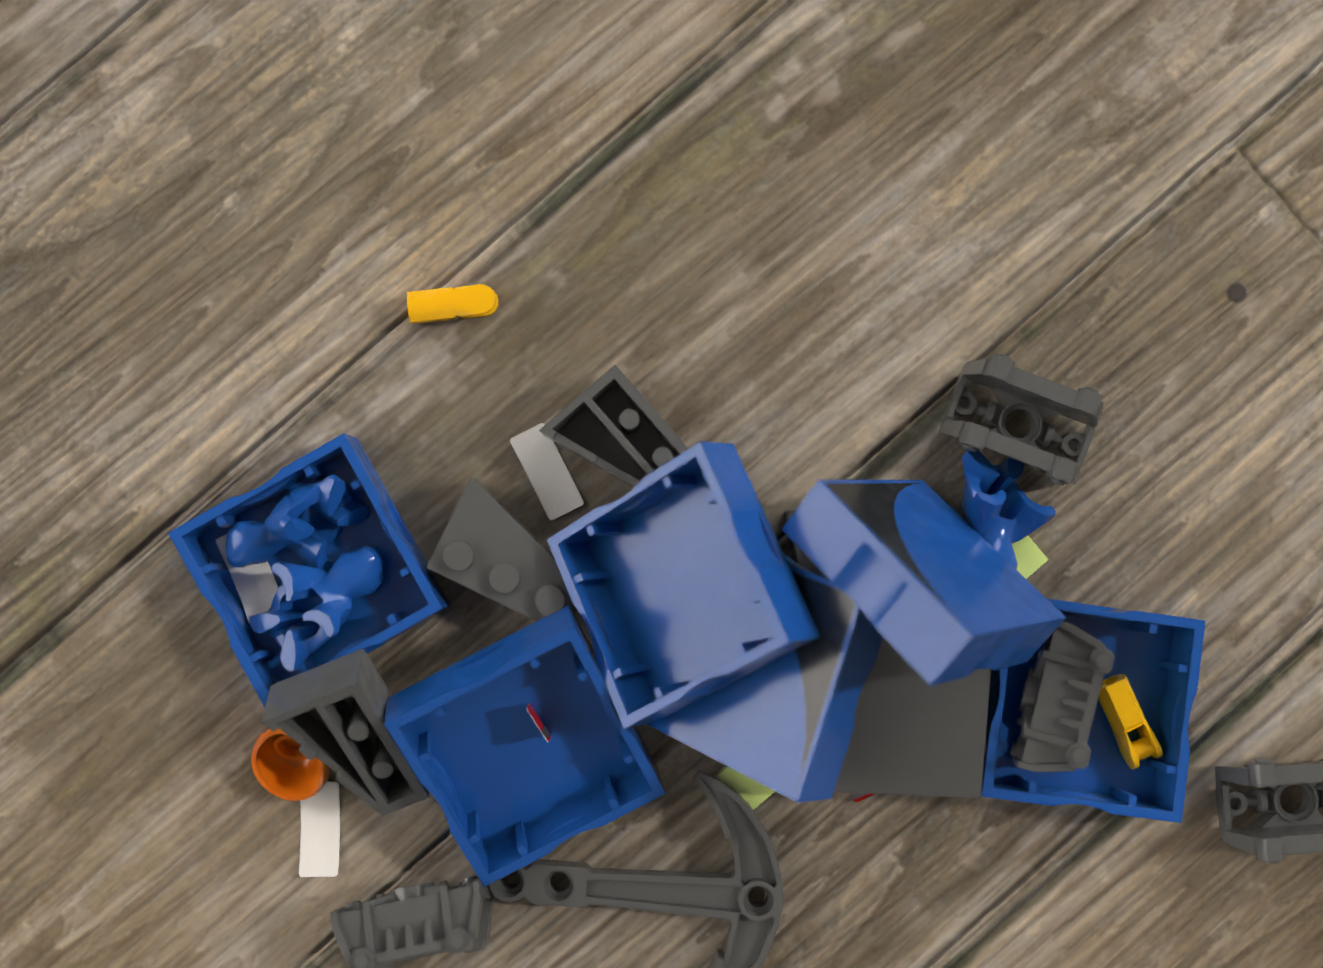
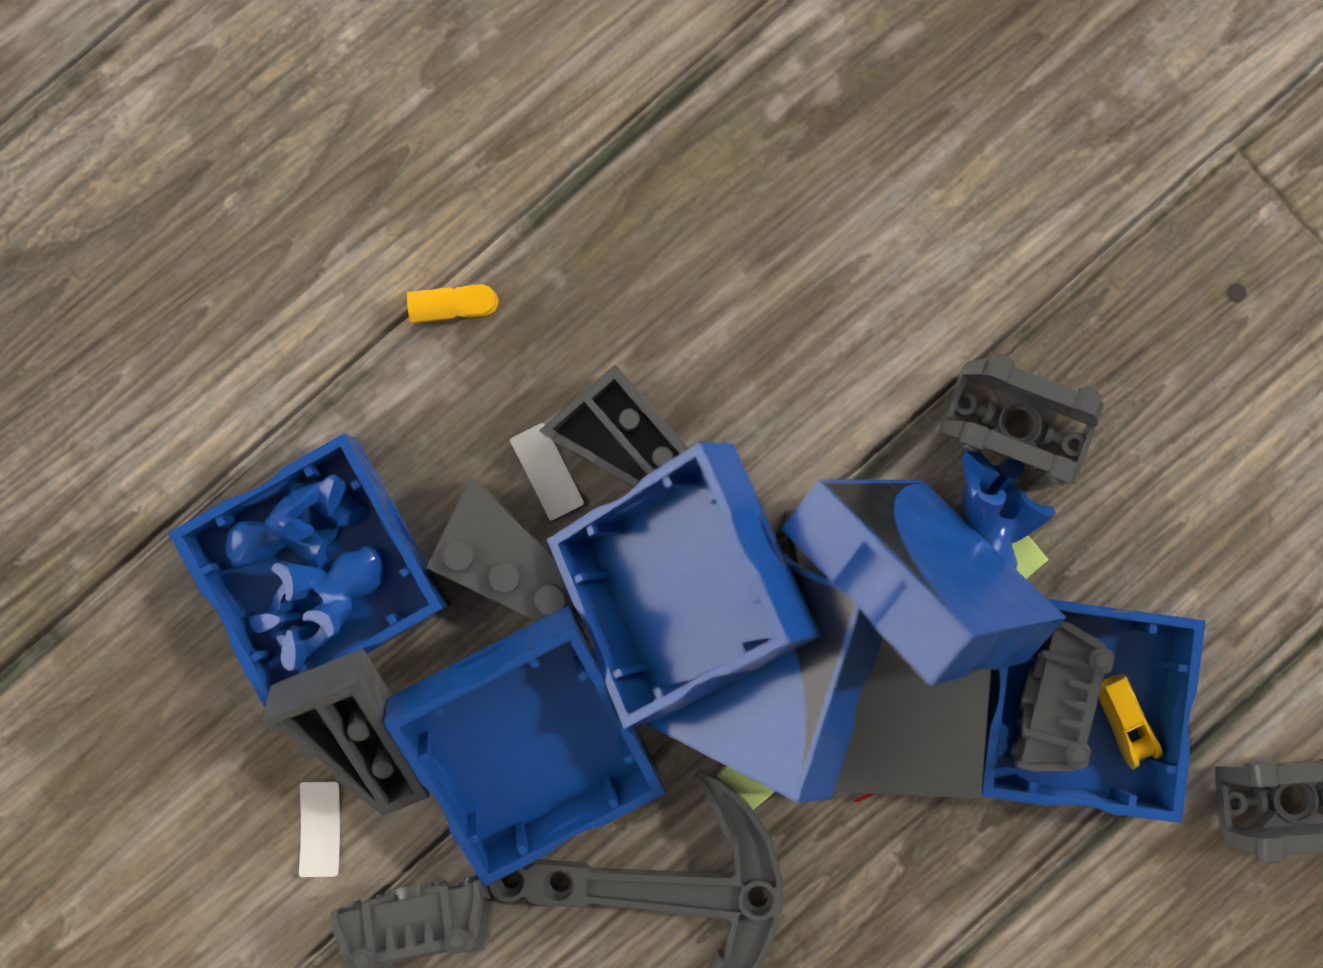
white sticker [216,534,278,623] -> none
orange piece [251,728,331,801] -> none
red sticker [526,703,551,742] -> none

